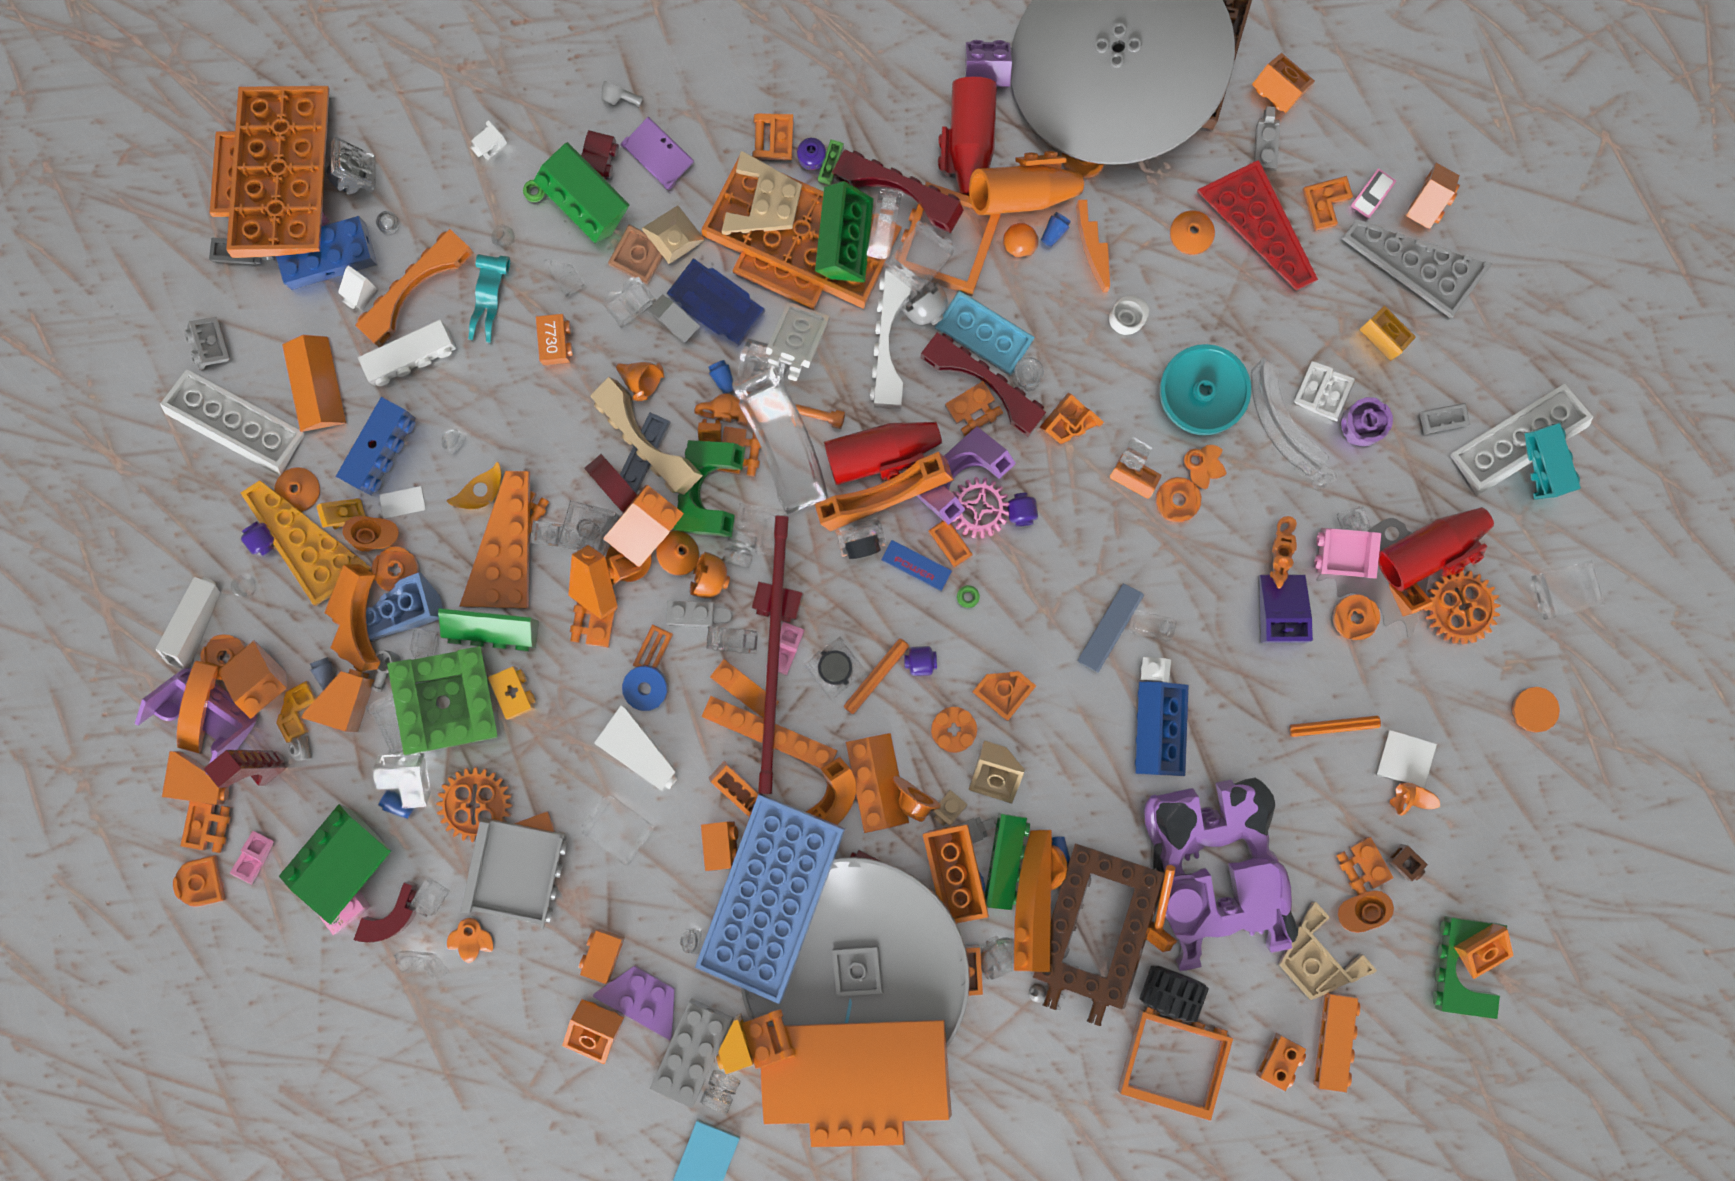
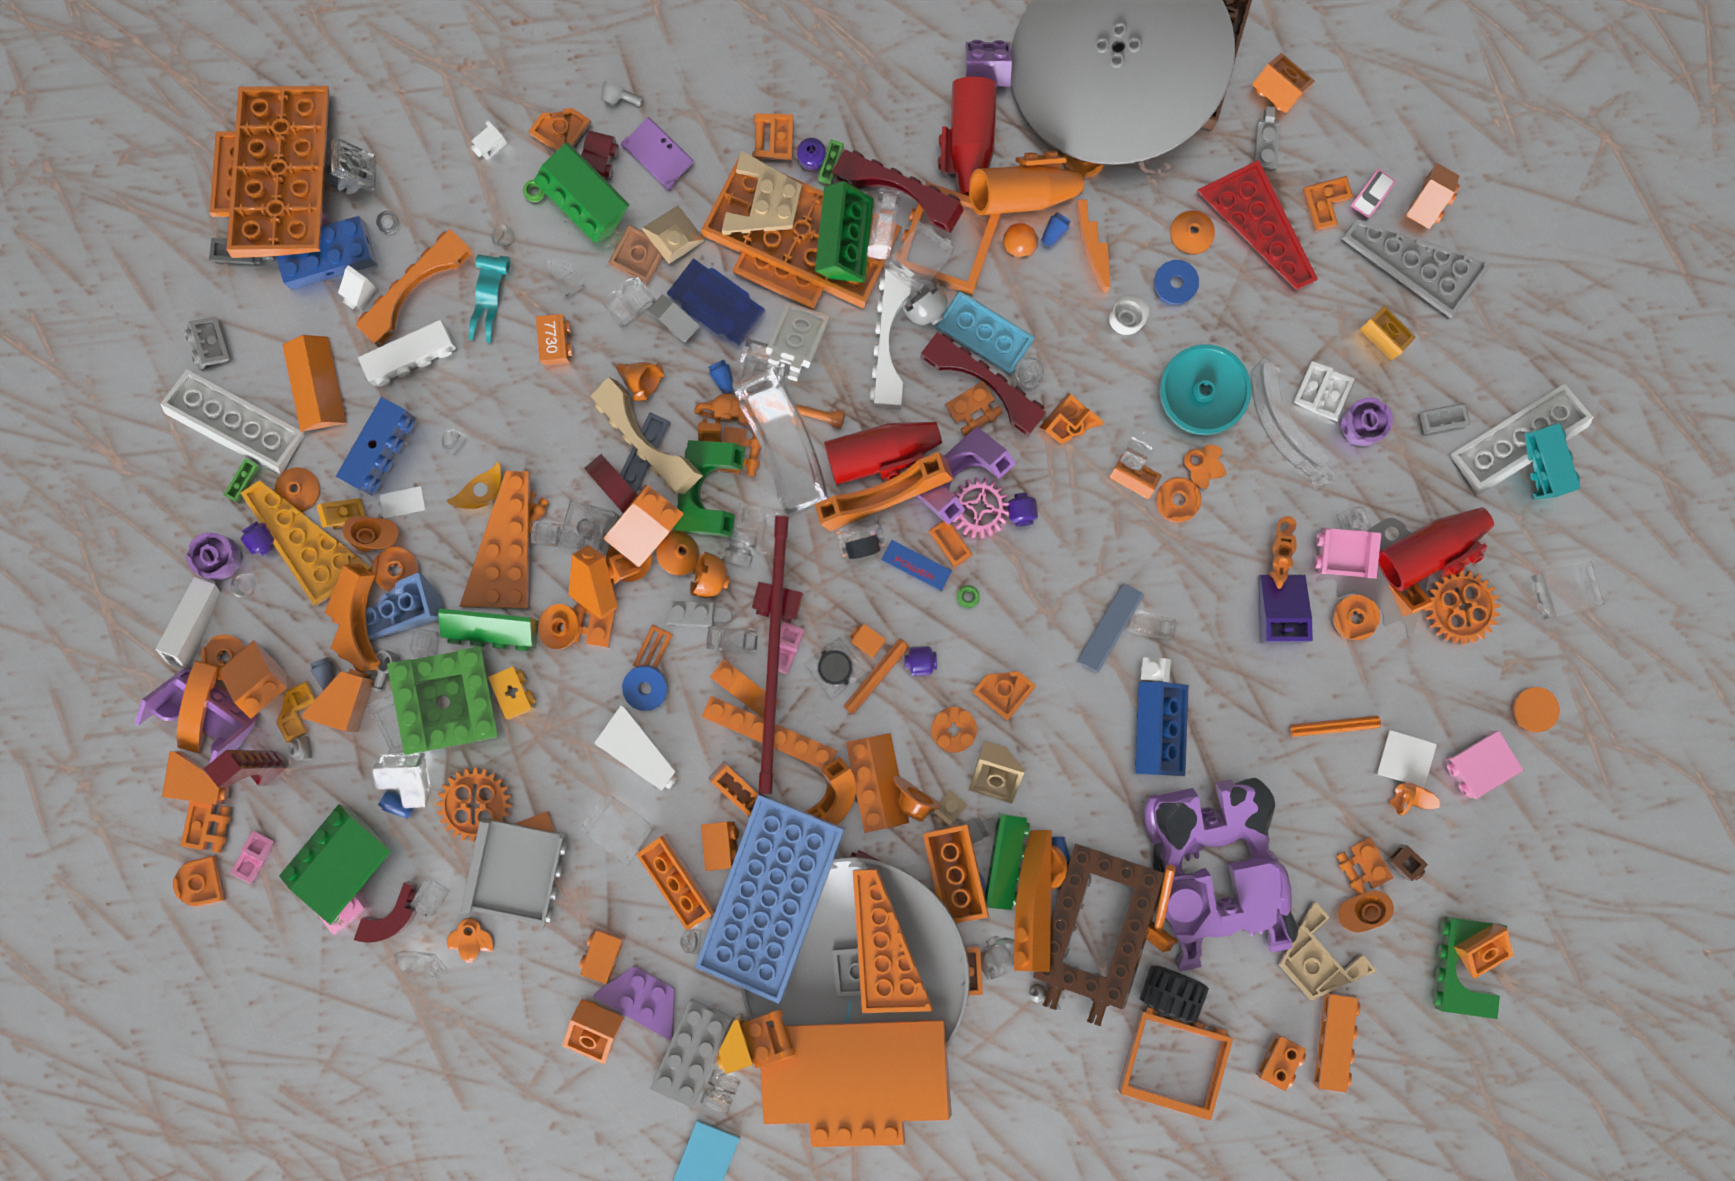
none -> medium lavender brick [186,532,242,580]
none -> bright green piece [223,458,261,503]
none -> orange plate [528,108,592,151]
none -> orange dish [538,604,579,650]
none -> orange slope [636,834,716,931]
none -> orange brick [850,624,886,659]
none -> orange wing [853,869,933,1013]
none -> blue tile [1154,260,1199,305]
none -> bright pink panel [1446,731,1524,799]

